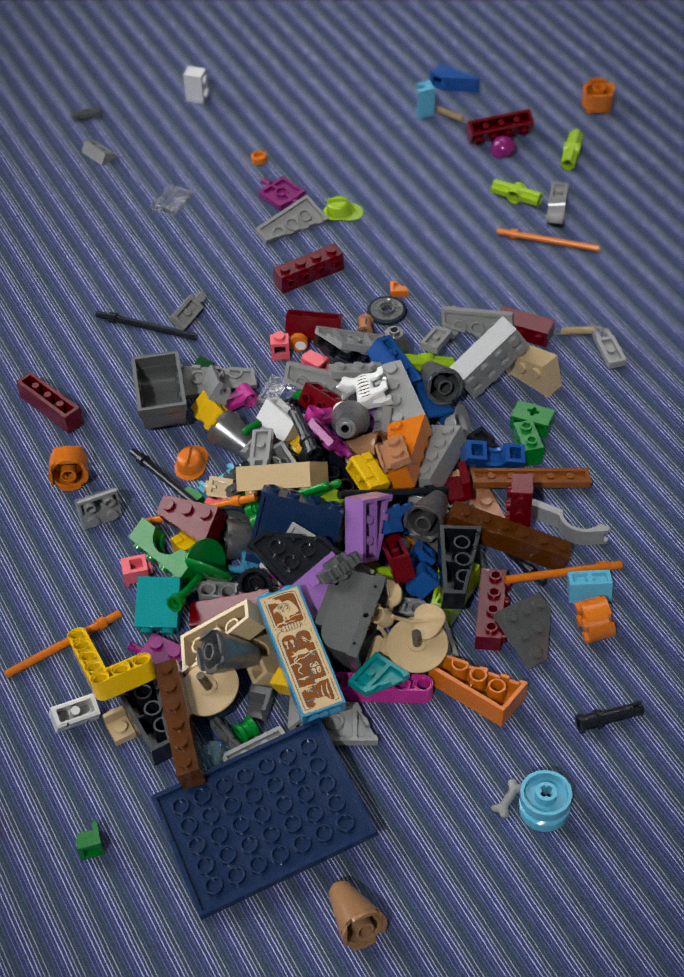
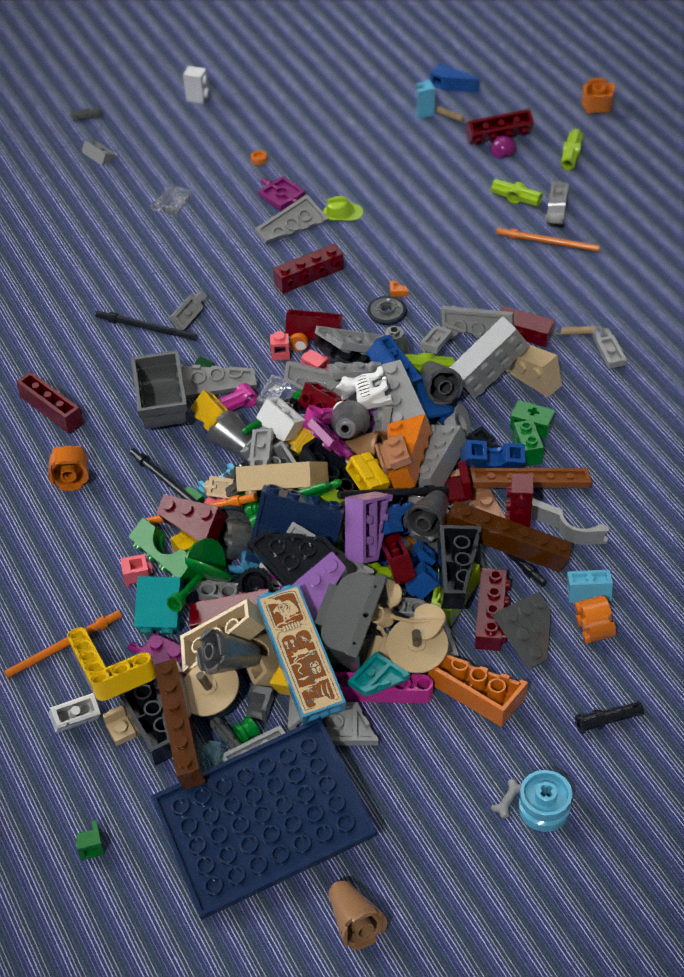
light grey slope [74,487,122,530] -> none
orange piece [175,445,208,481] -> none
light grey hinge [201,365,231,406] -> none
black pin [288,406,323,461] -> none
dark grey gear [316,551,362,585] -> none
nougat bush [357,314,374,333] -> none
orange bar [504,560,623,584] -> none

